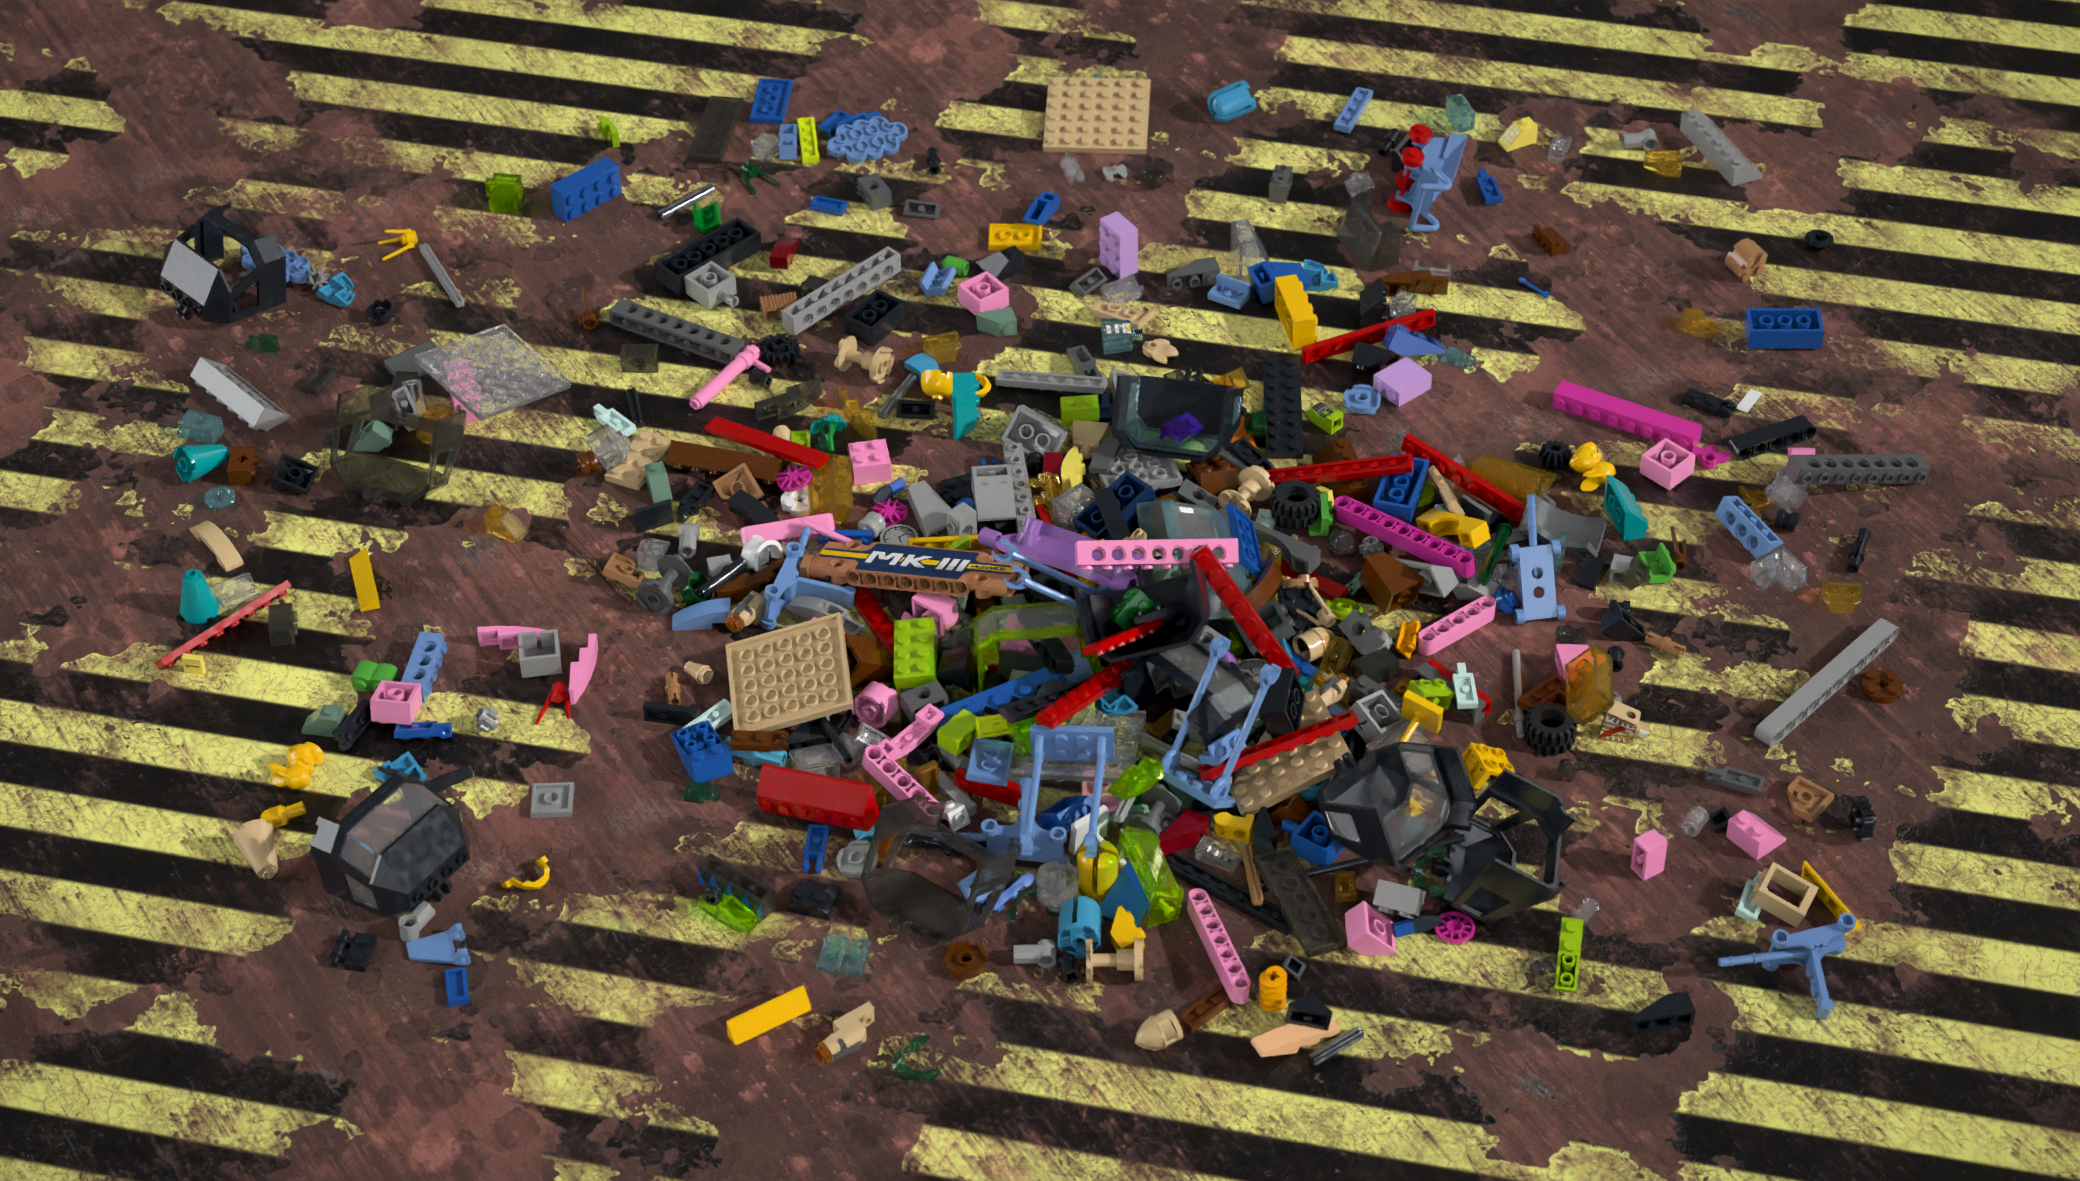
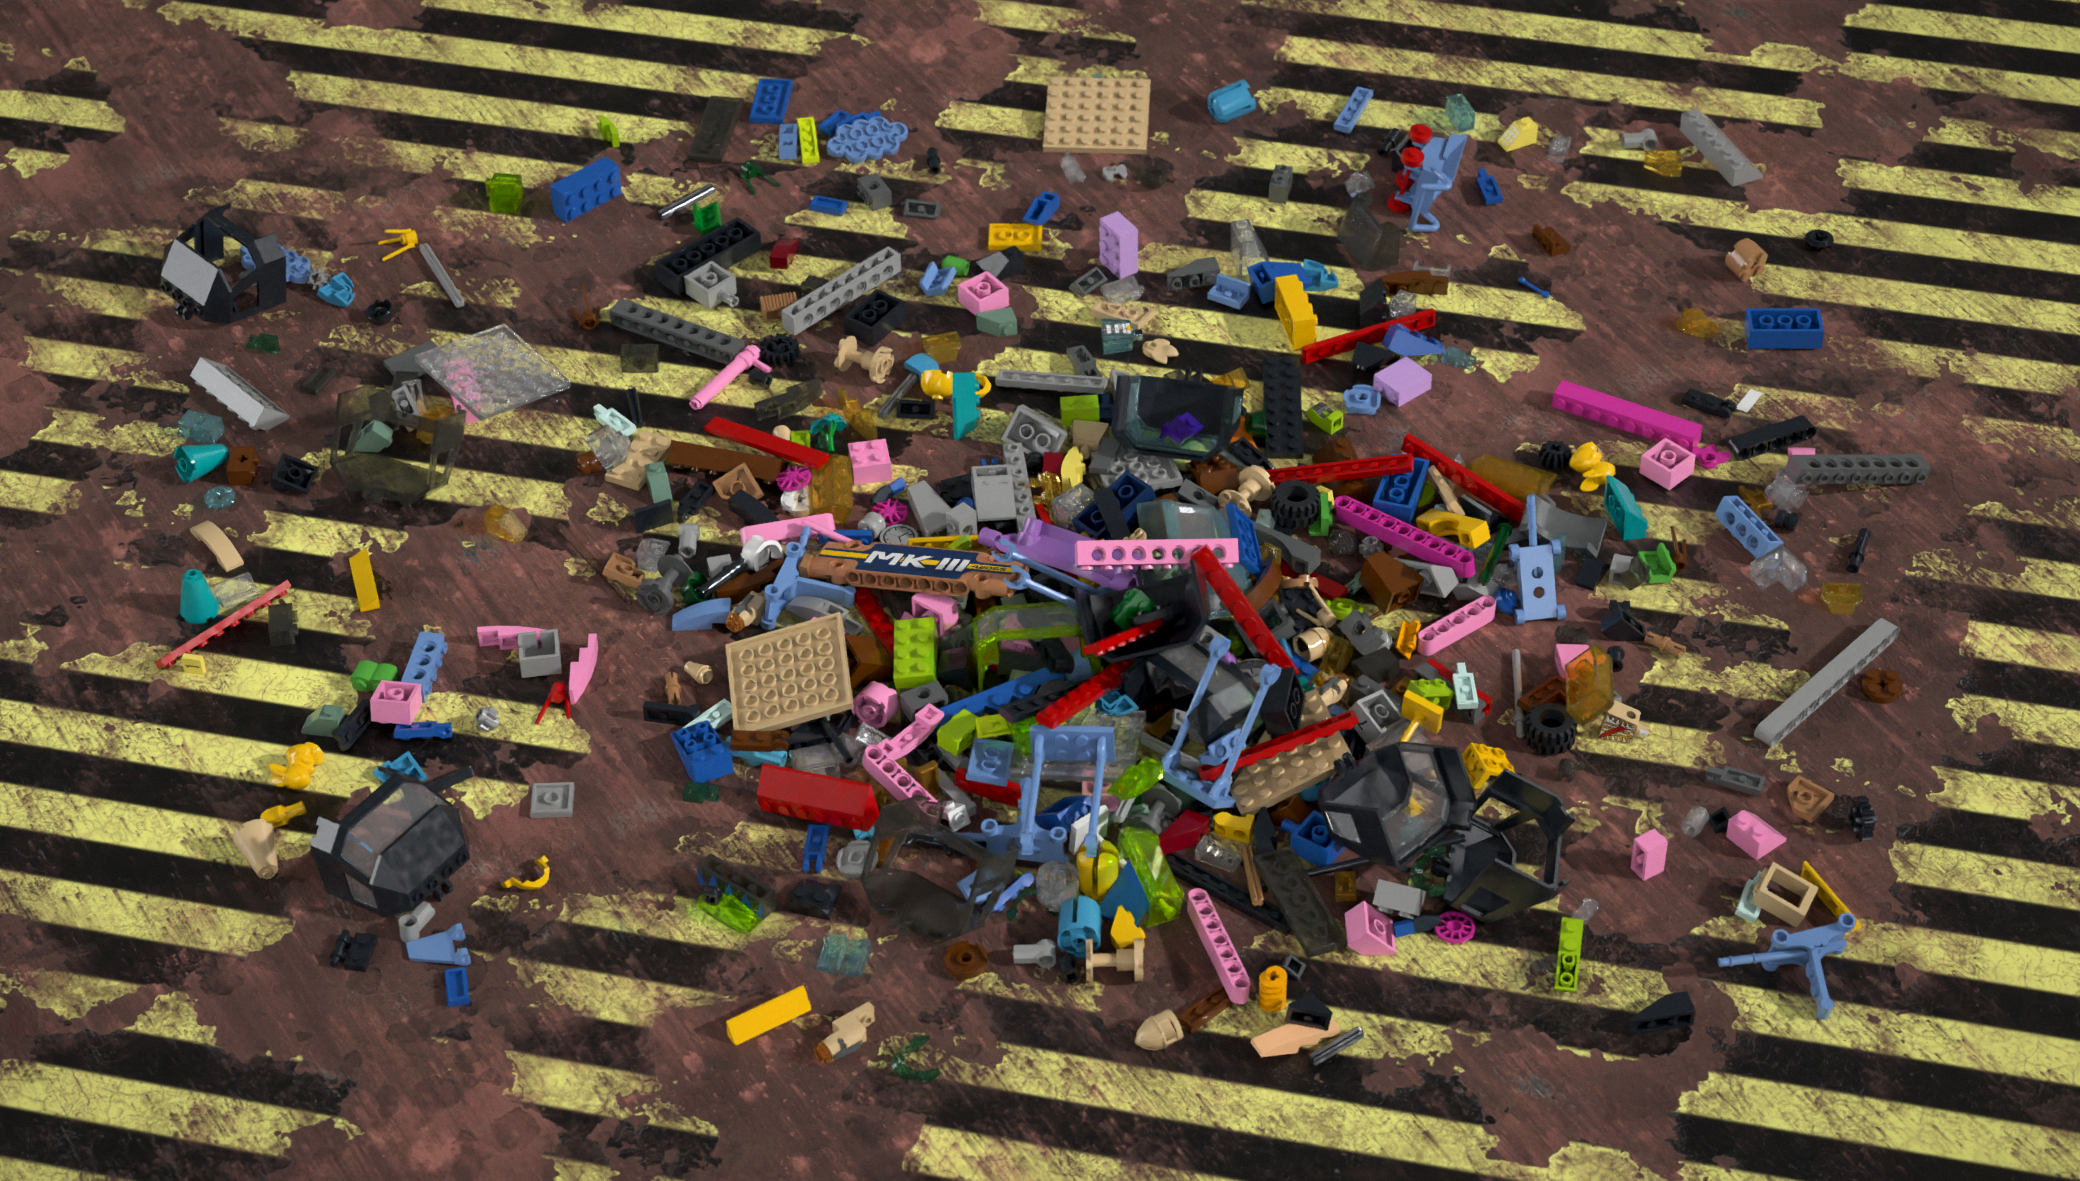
clear brick [752,132,779,162] -> none

